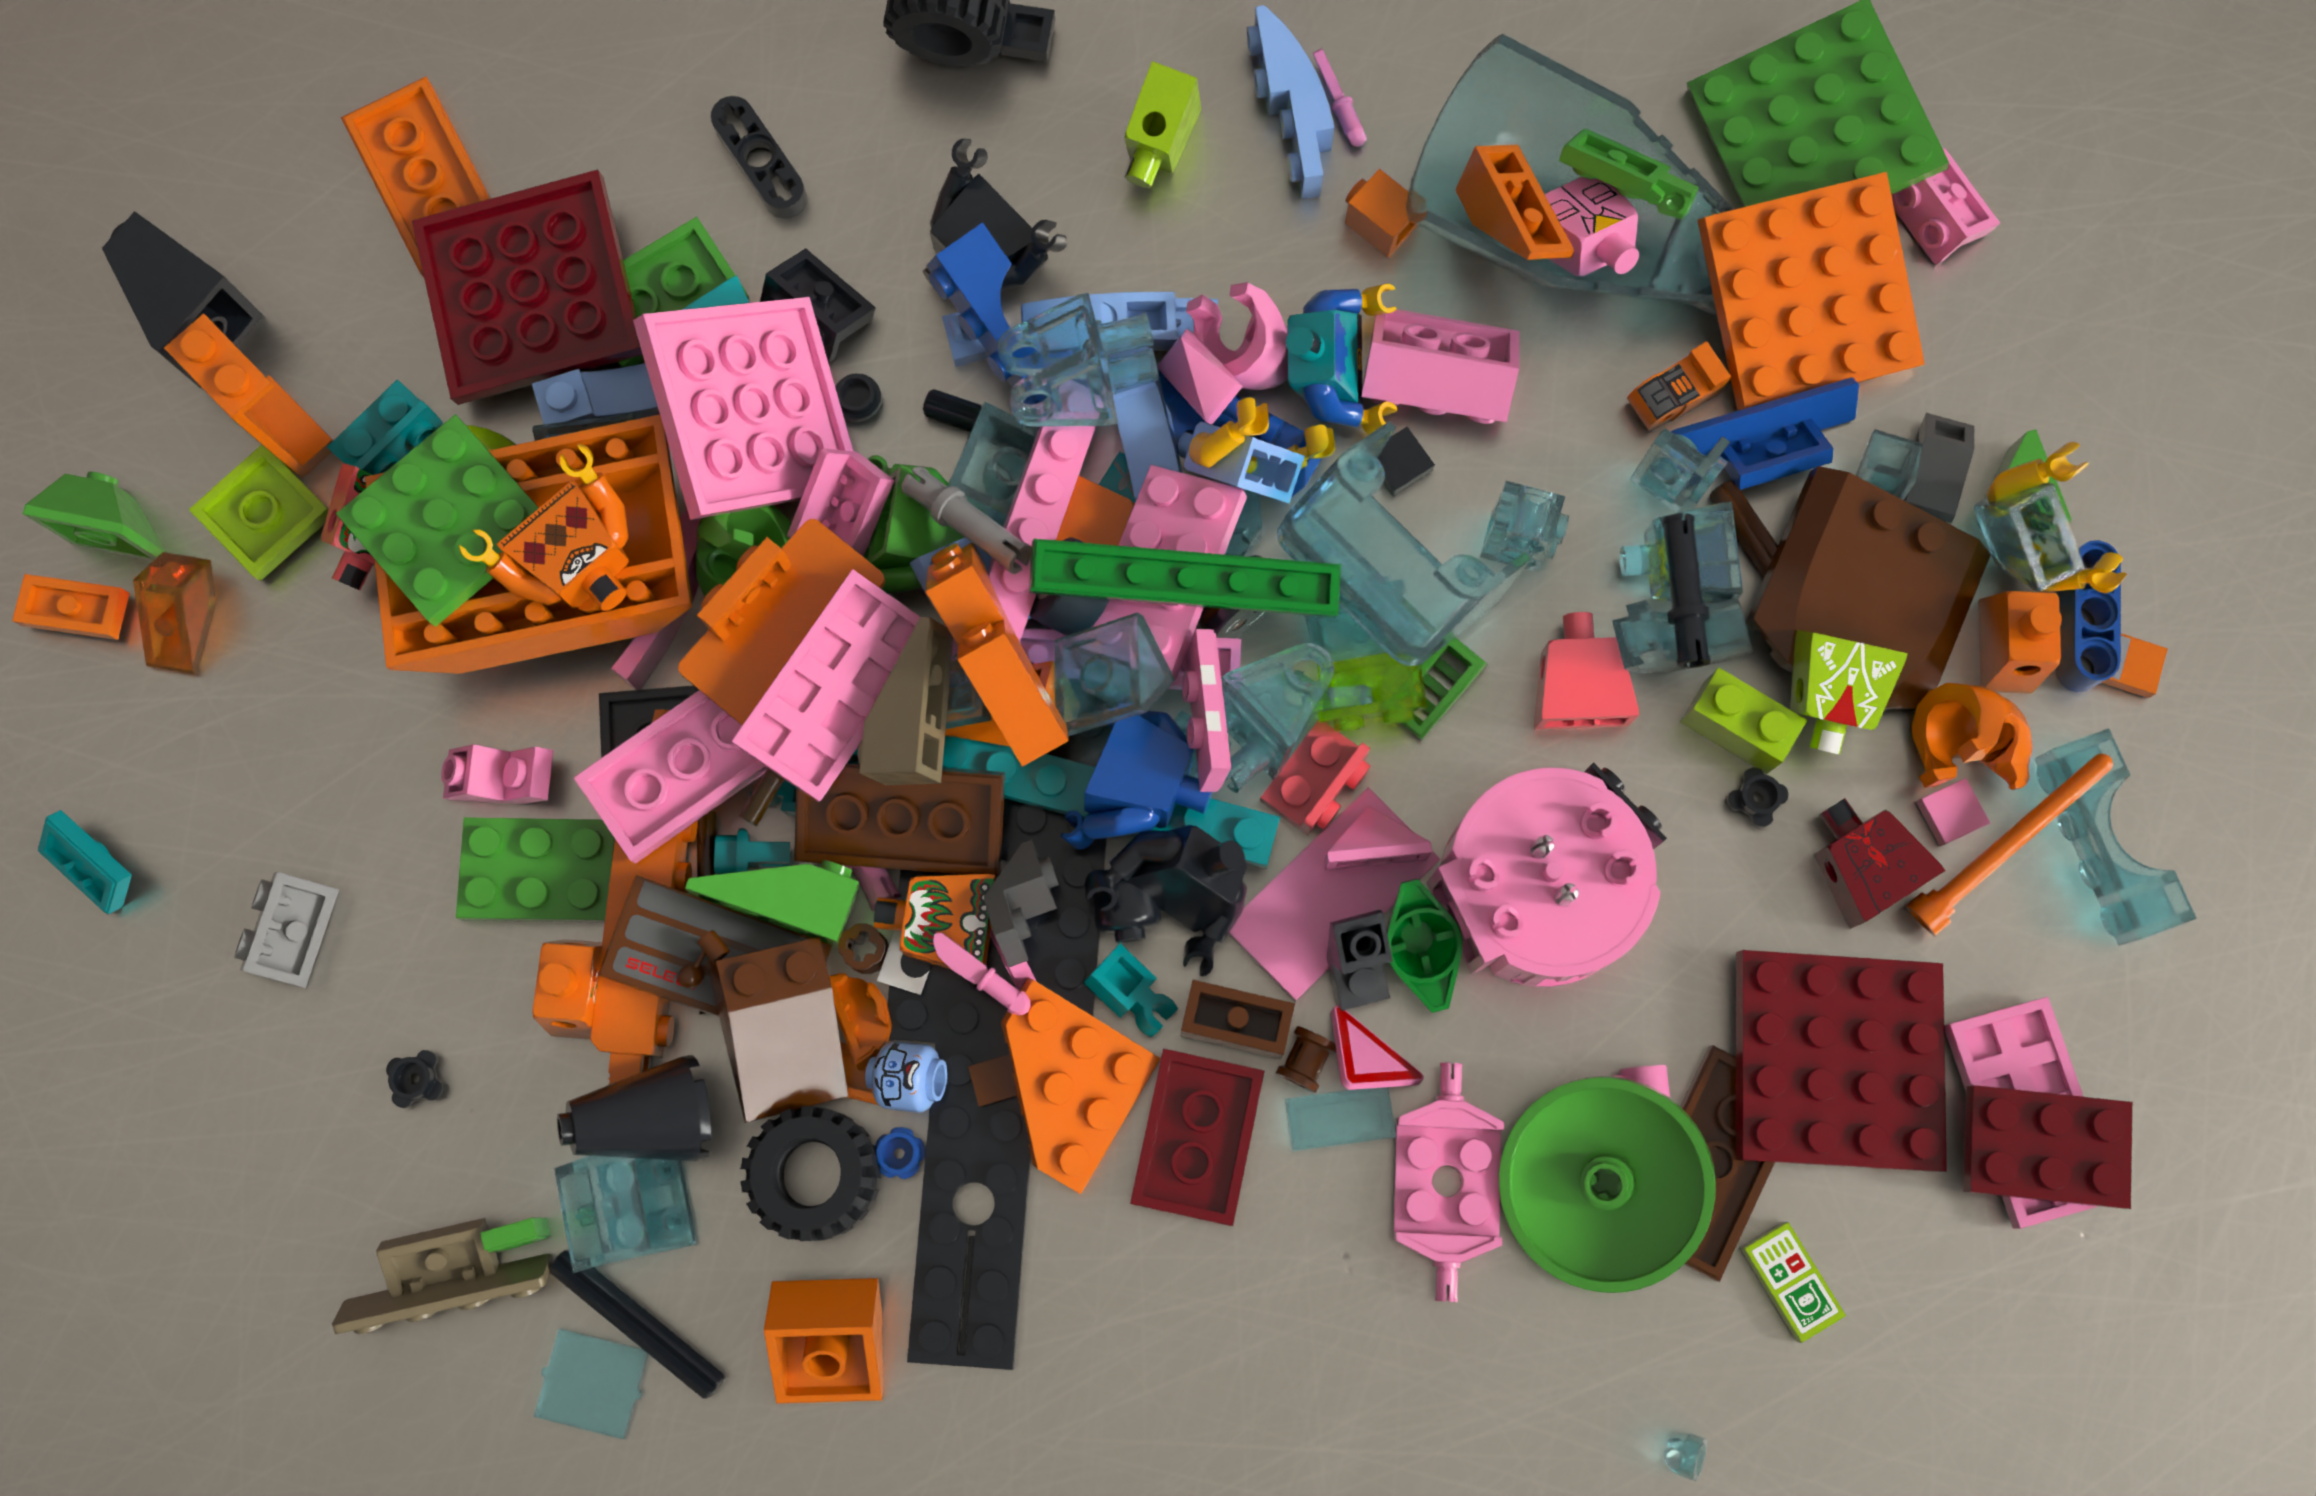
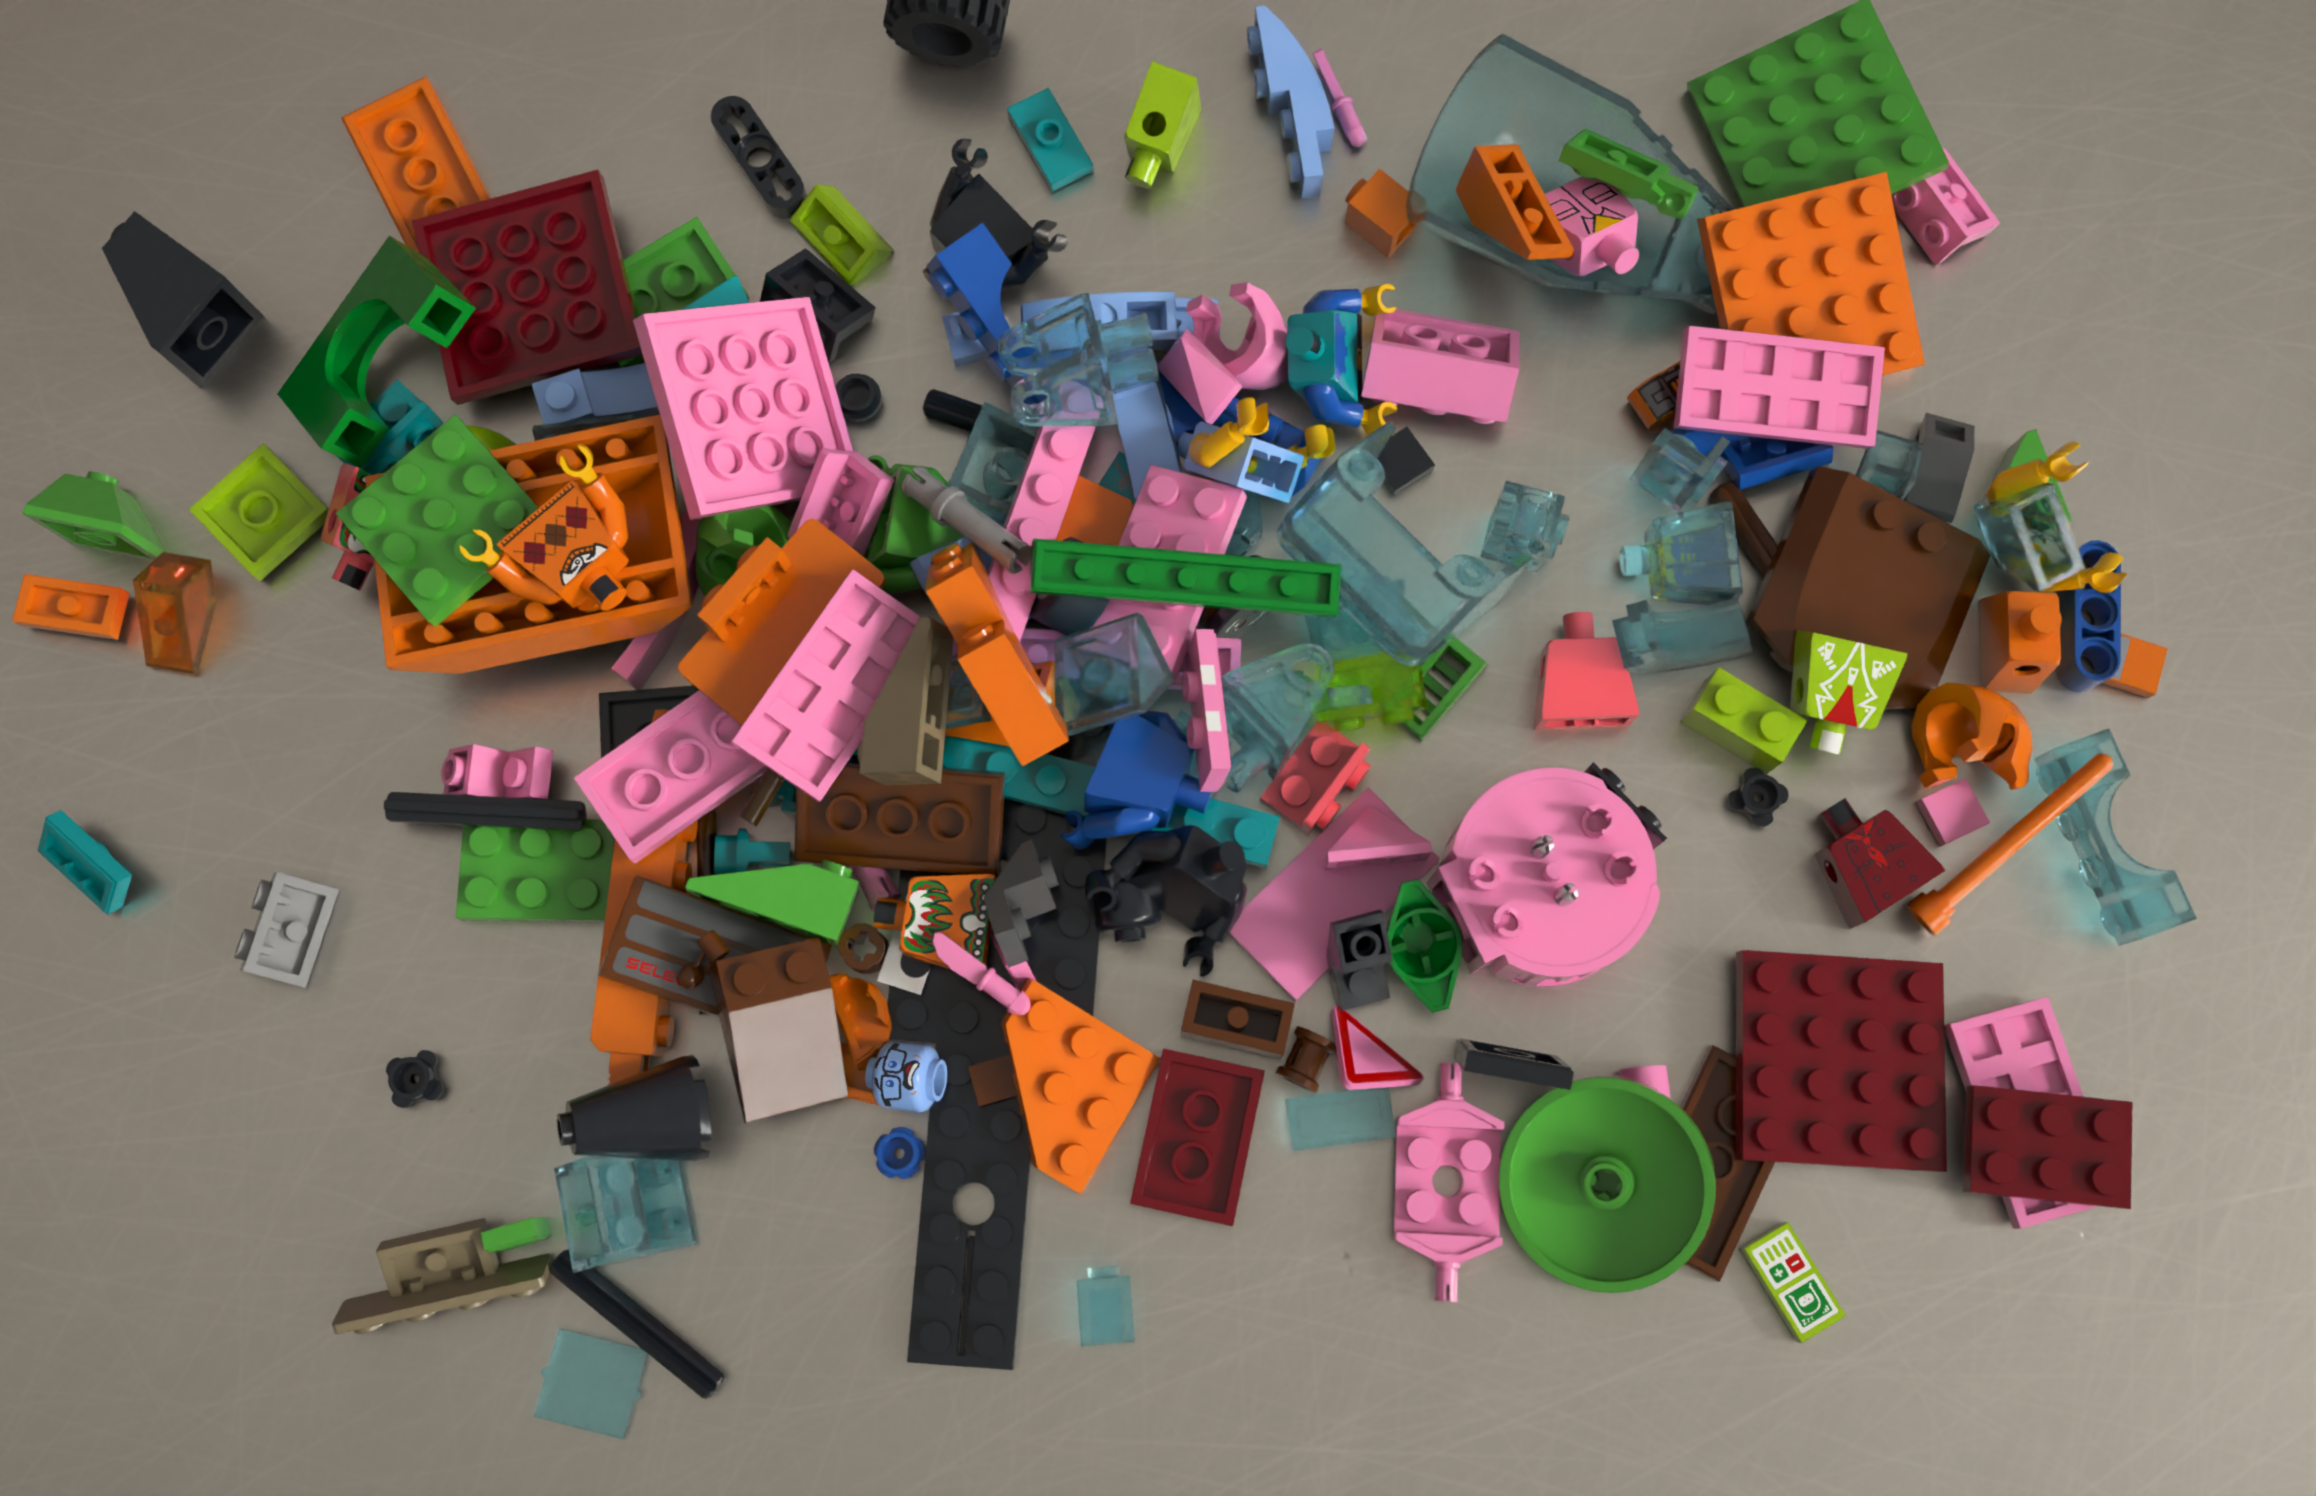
orange panel [164,313,333,479] -> none
orange torso [532,939,602,1039] -> none
black tyre [740,1106,881,1241] -> none
orange slope [764,1278,883,1404] -> none
black plate [1001,3,1056,62] -> none
teal plate [1083,943,1178,1037] -> none
black pin [1661,513,1711,668] -> none
clear light blue hinge [1663,1432,1707,1481] -> none
none -> green arch [277,235,476,468]
none -> black axle [384,792,587,831]
none -> lime slope [789,184,894,286]
none -> teal plate [1007,87,1094,192]
none -> clear light blue brick [1076,1265,1135,1347]
none -> black tile [1454,1038,1574,1090]
none -> bright pink plate [1674,326,1885,449]

